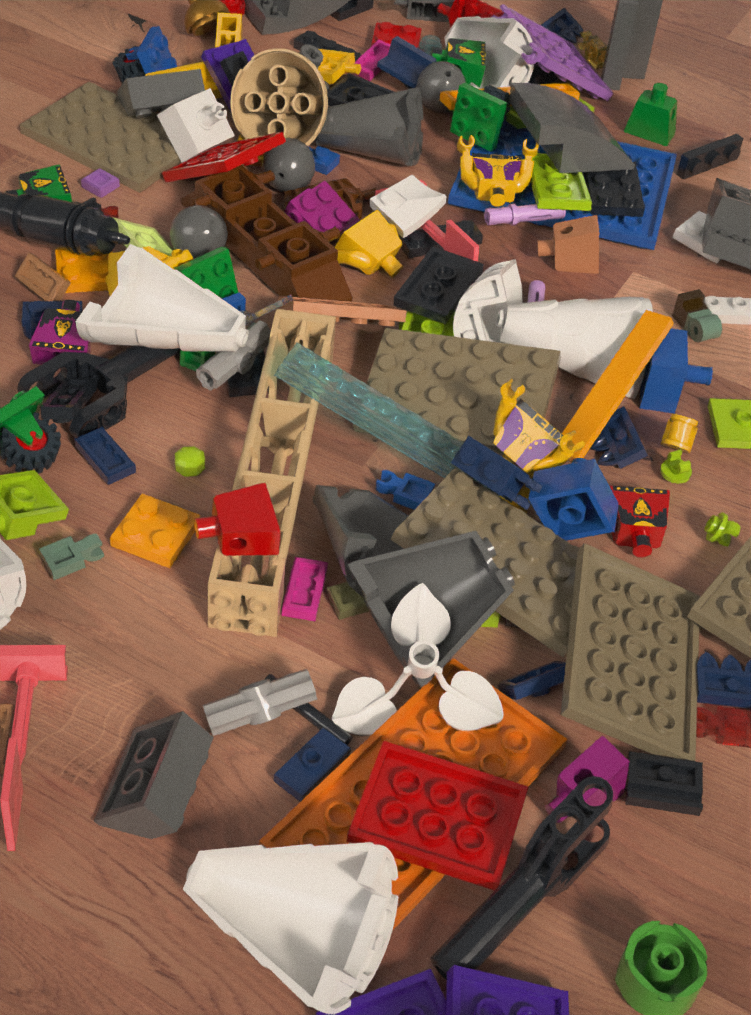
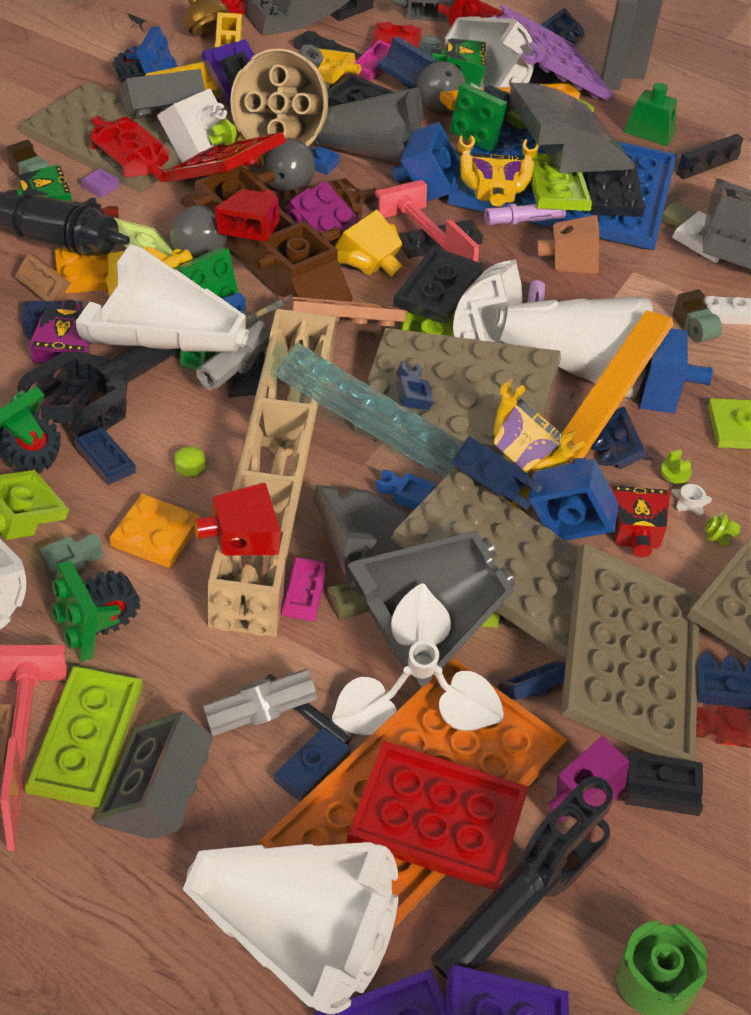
white plate [370,175,447,238] -> none
clear yellow plate [578,31,607,69] -> none
yellow piece [660,414,698,454] -> none
none -> dark brown leg [7,139,50,177]
none -> lime tile [25,666,143,808]
none -> green plate [51,560,141,662]
none -> red plate [90,115,169,182]
none -> lime plate [208,118,237,146]
none -> red torso [215,189,280,242]
none -> blue brick [392,122,460,202]
none -> dark blue plate [396,361,434,411]
none -> olive tile [661,201,696,229]
none -> white plate [671,484,712,516]

